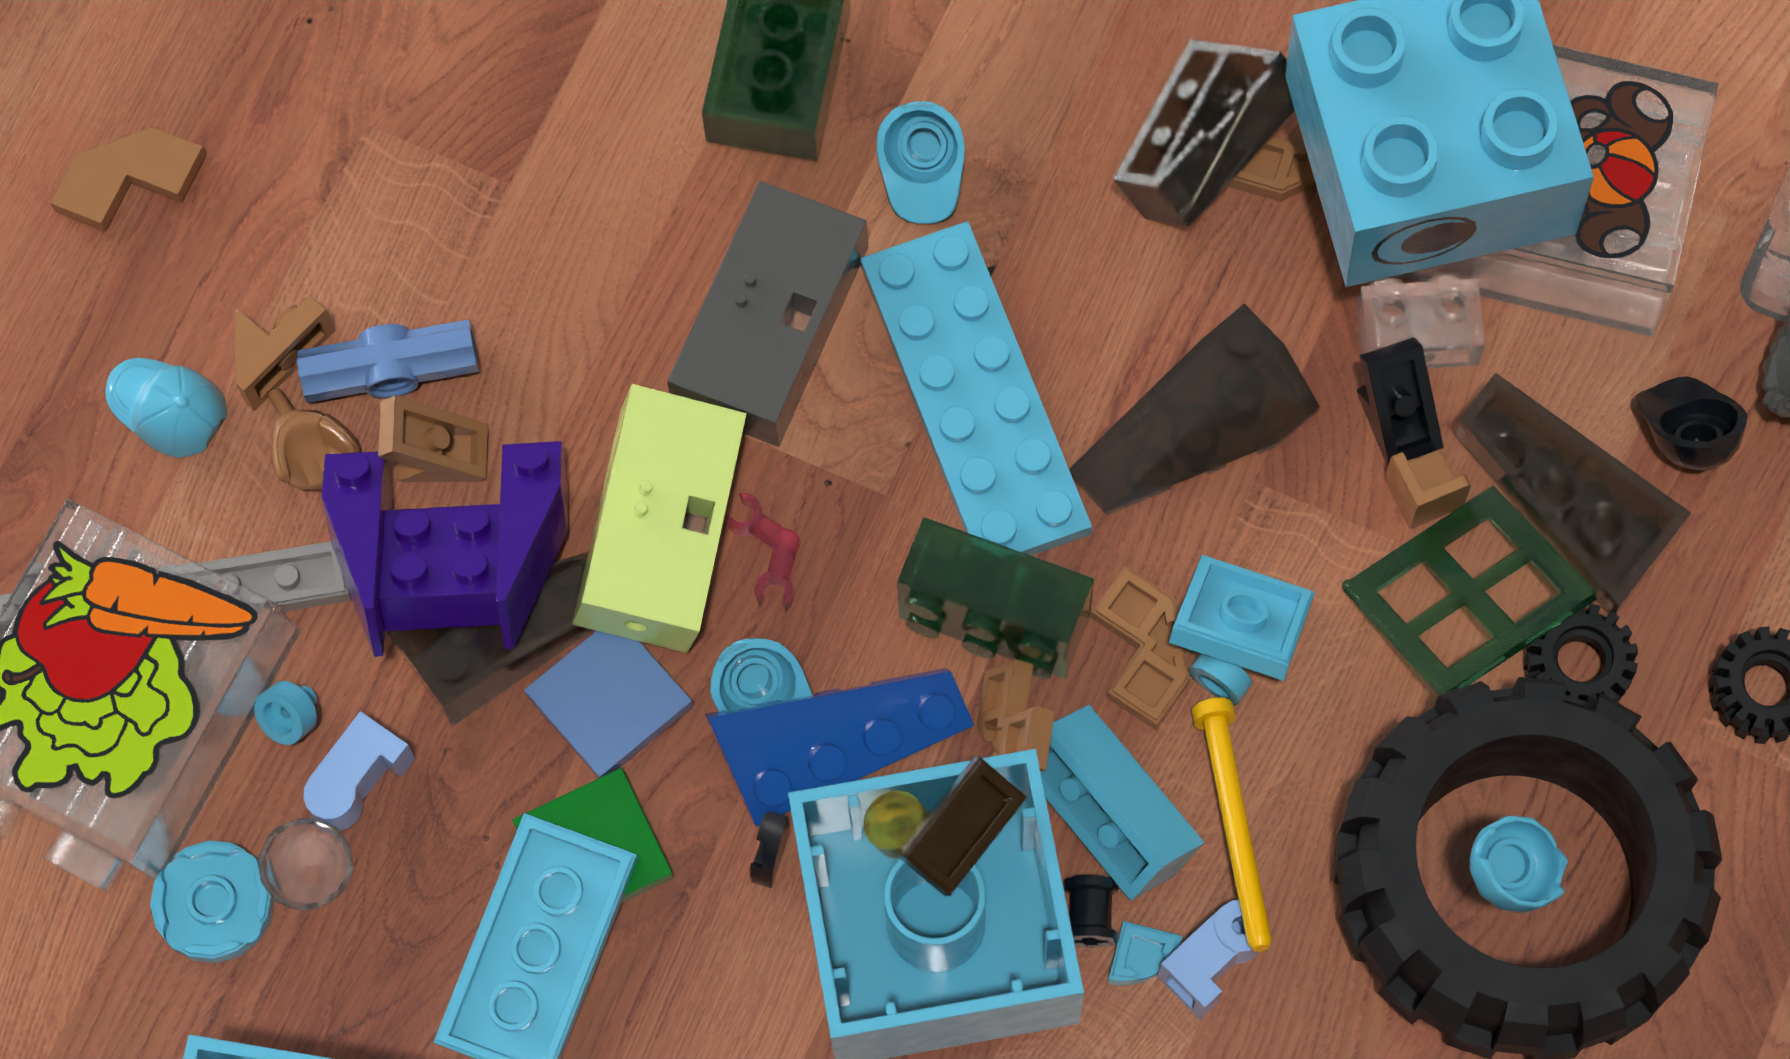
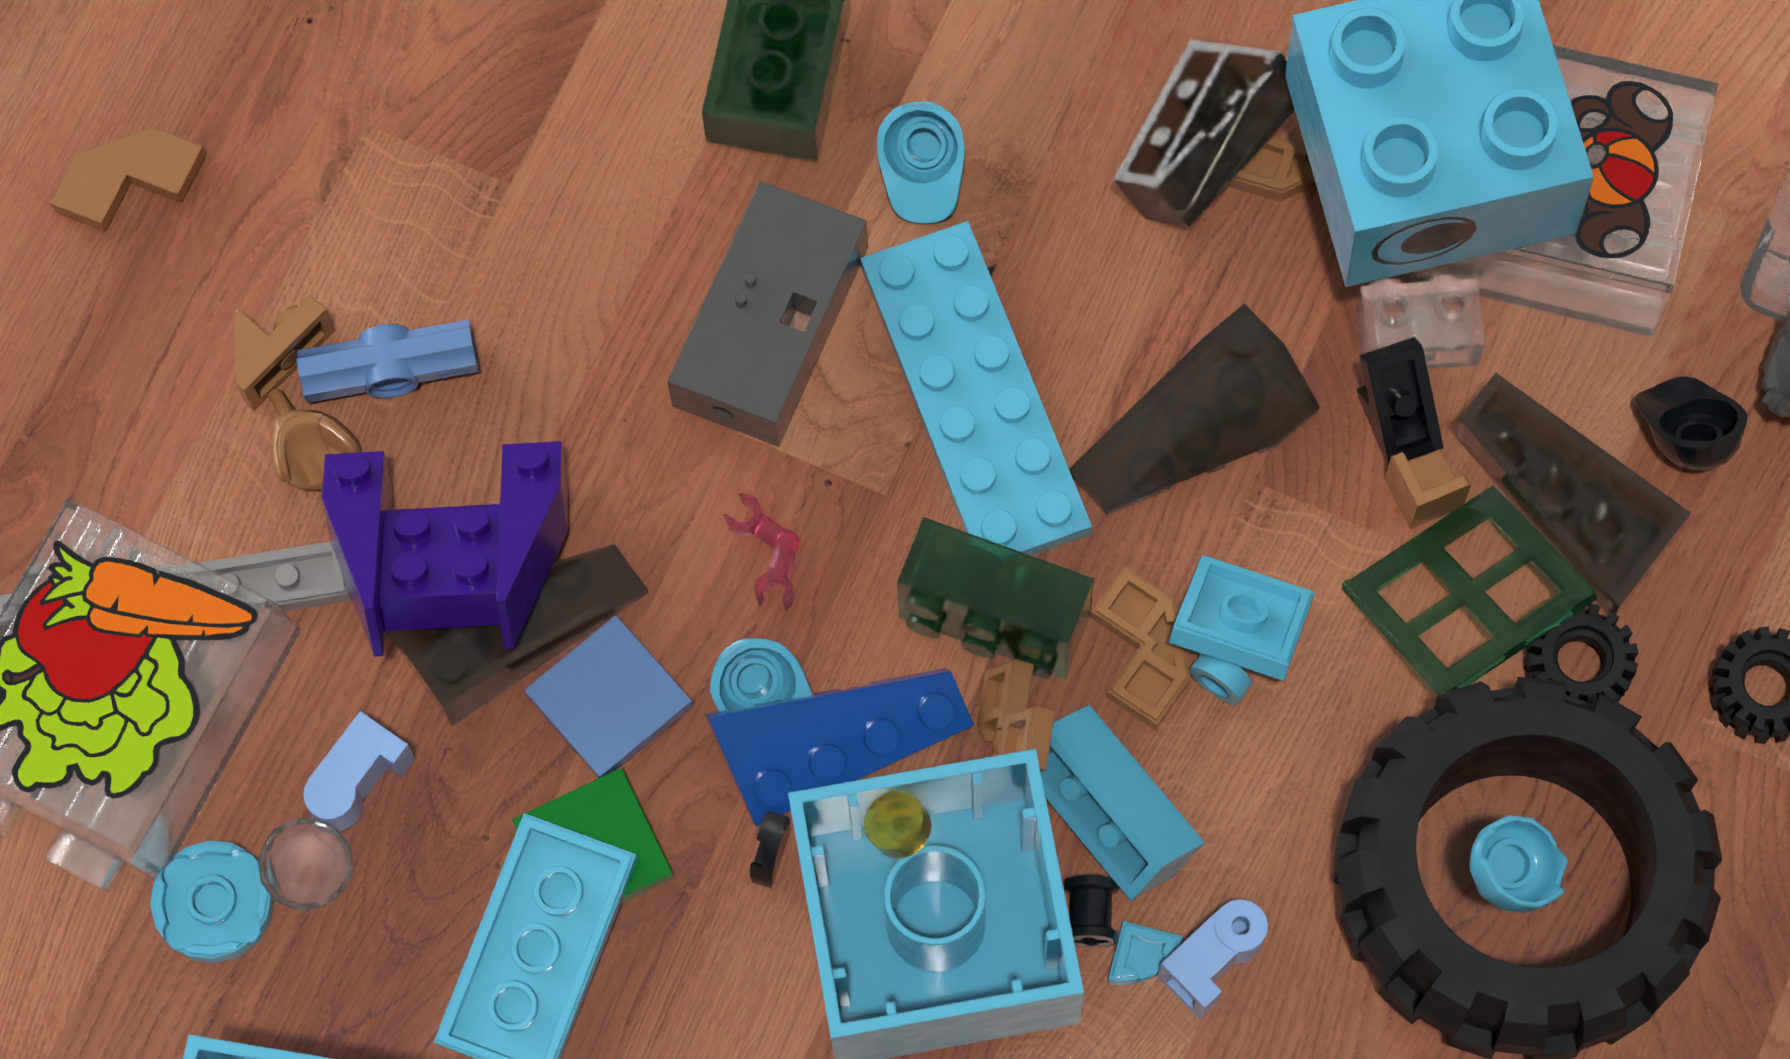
medium azure piece [105,358,227,458] -> none
medium azure tile [254,681,317,745] -> none
medium nougat slope [378,395,488,482] -> none
yellowish green brick [572,384,747,653] -> none
dark brown tile [896,757,1027,896] -> none
yellow bar [1192,698,1272,952] -> none

